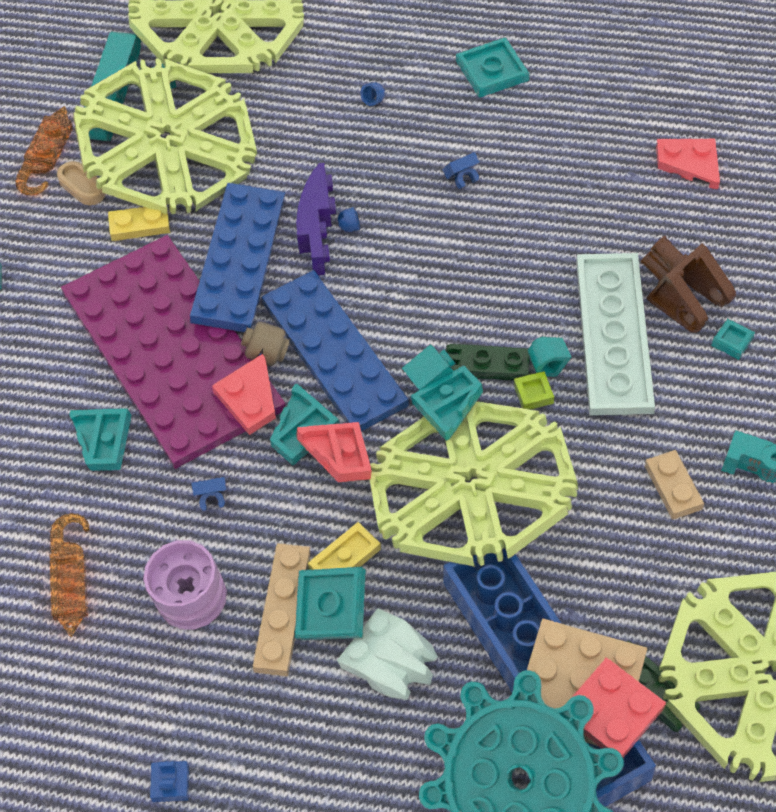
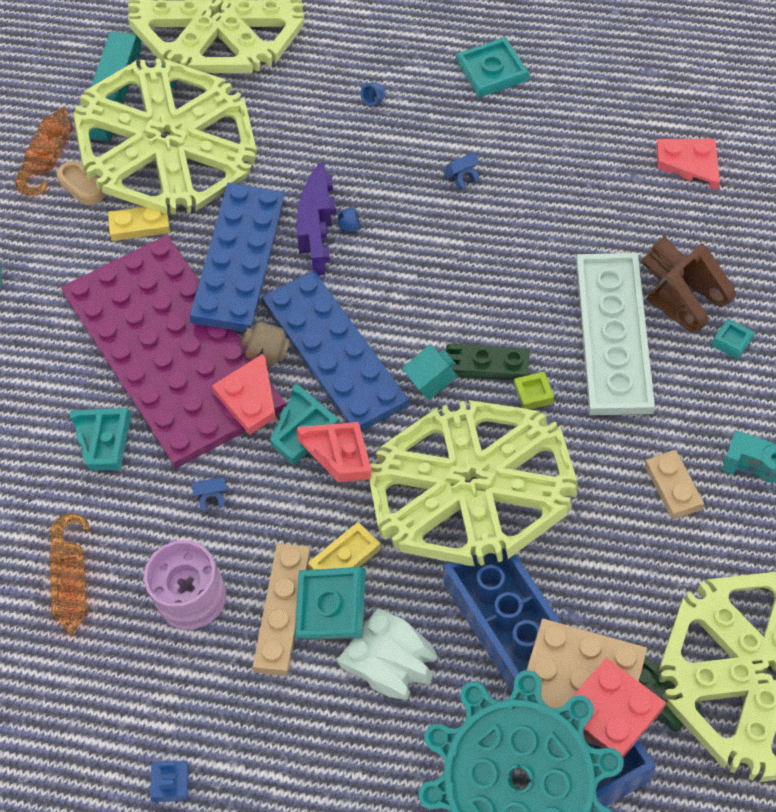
teal wing [411,365,483,441] -> none
teal plate [528,336,572,377] -> none

